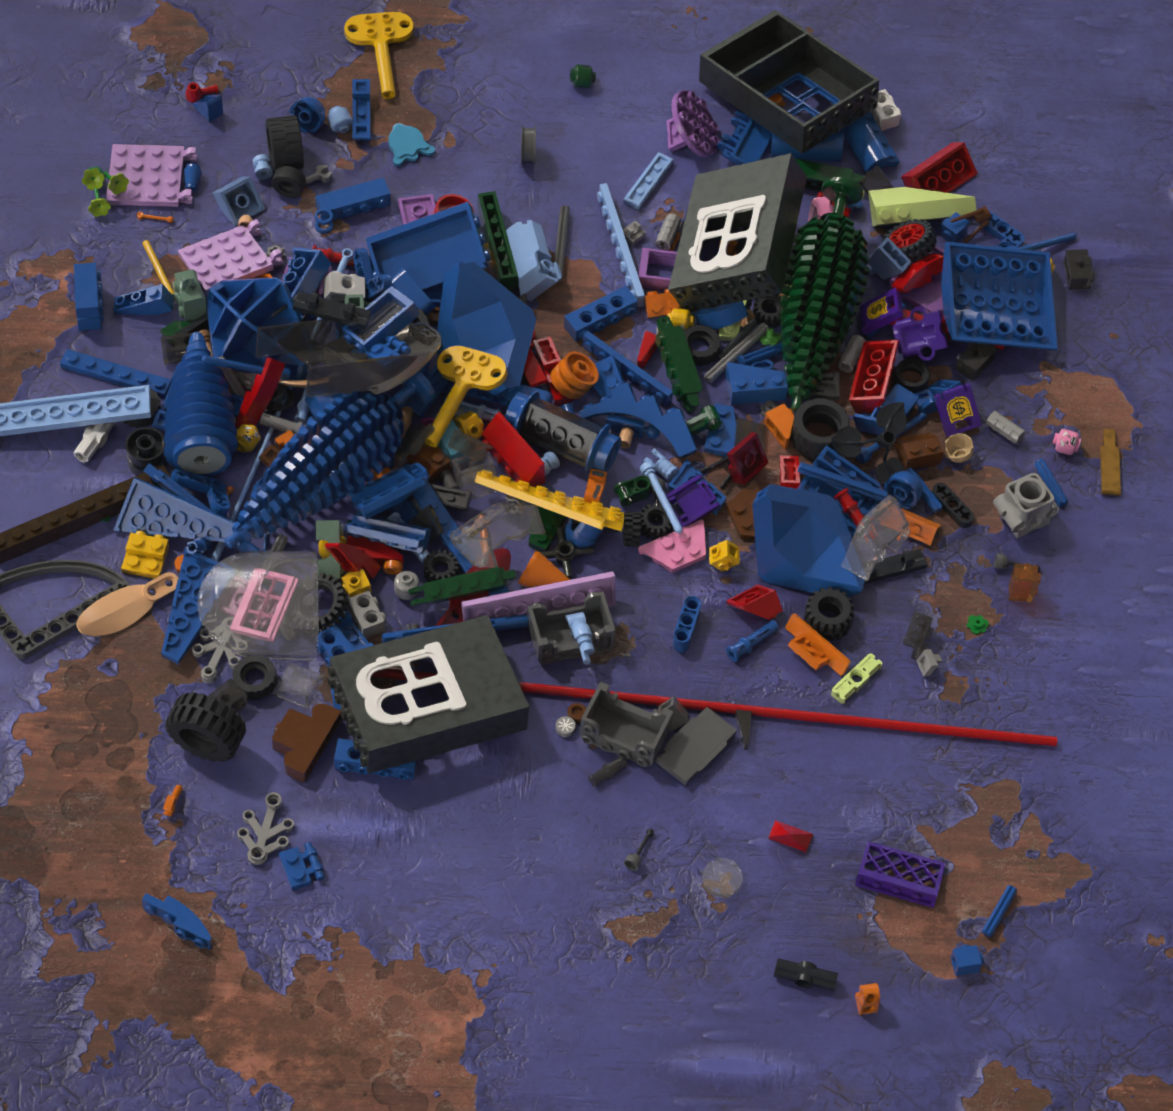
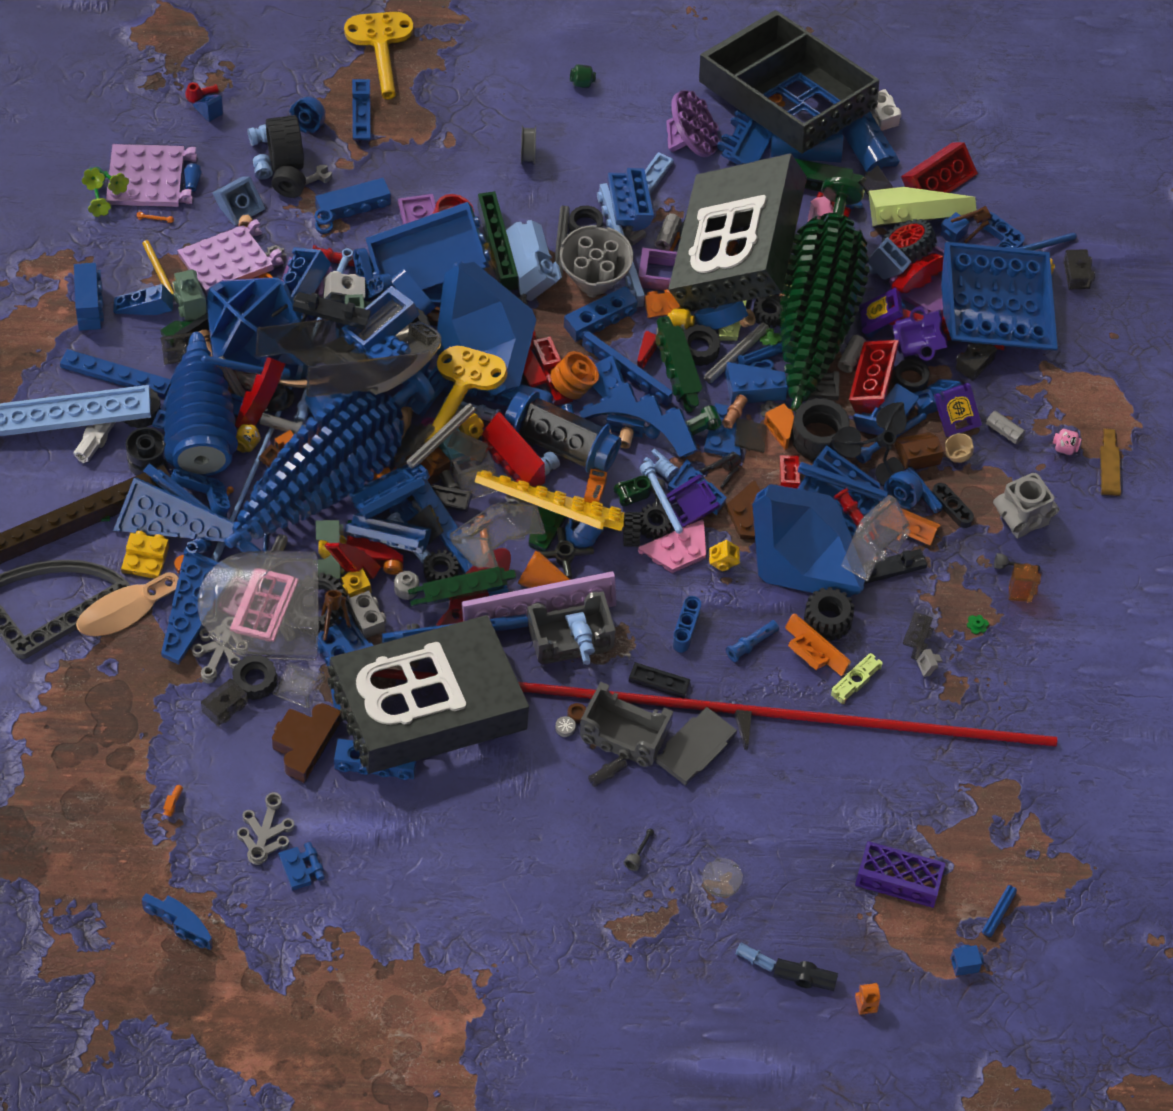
black tyre [165,692,246,762] -> none
light blue head [327,106,353,133] -> none
dark azure tile [388,123,435,167] -> none
dark grey panel [658,696,688,731] -> none
black bar [716,318,758,361] -> none
red slope [726,584,783,620] -> none
dark red plate [727,432,769,485] -> none
red slope [768,820,813,852] -> none
blue axle [1035,459,1068,507] -> none
none -> light blue wheel [247,124,267,146]
none -> reddish brown plant [321,590,351,641]
none -> light grey axle [407,404,476,469]
none -> light grey cone [560,225,633,297]
none -> black tyre [569,205,603,232]
none -> blue brick [607,168,654,231]
none -> black tile [628,662,691,699]
none -> nougat pin [722,395,748,429]
none -> medium blue axle [735,942,776,971]

